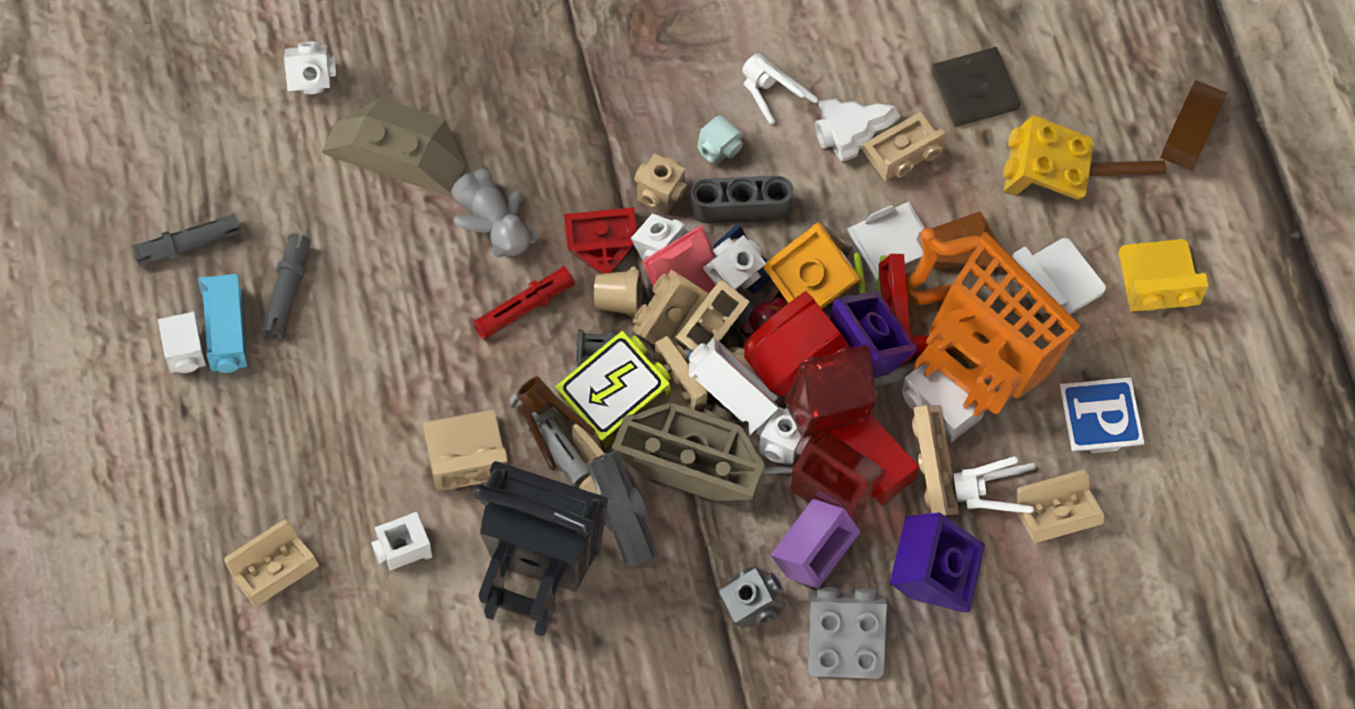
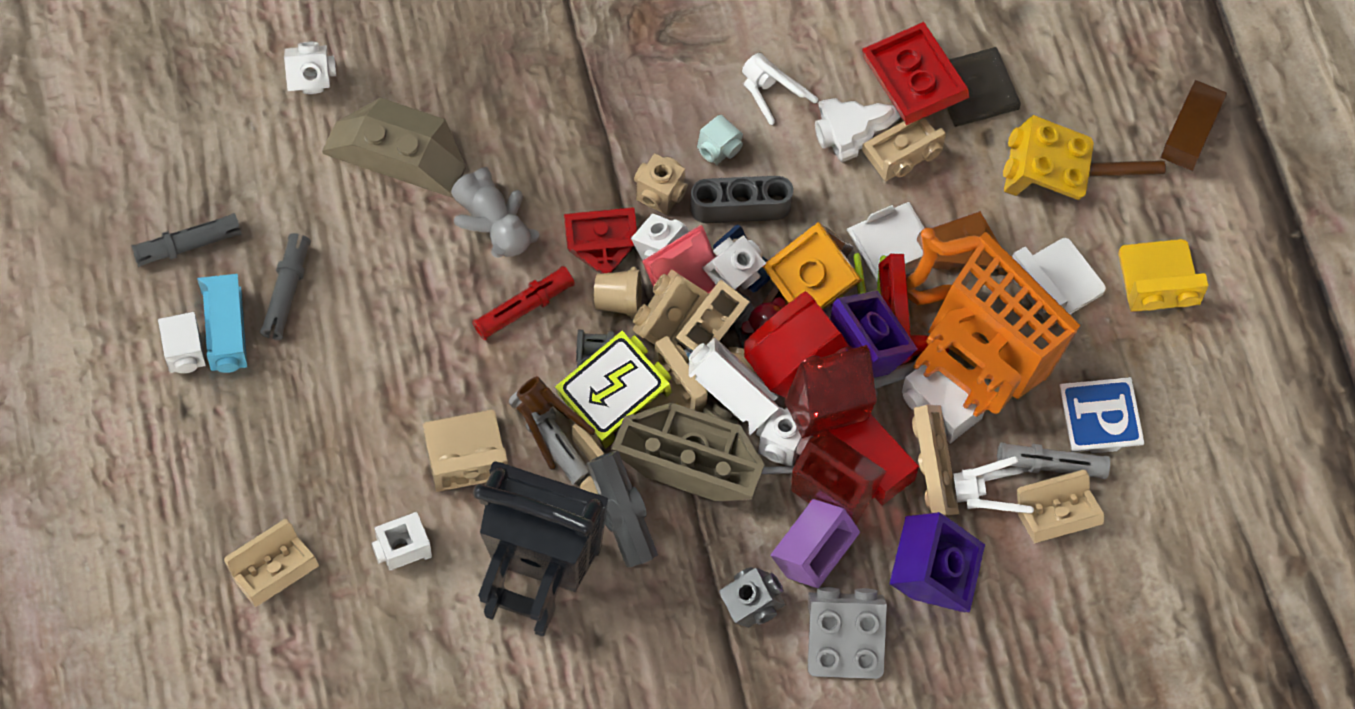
none -> red plate [862,22,970,126]
none -> light grey pin [997,442,1110,479]

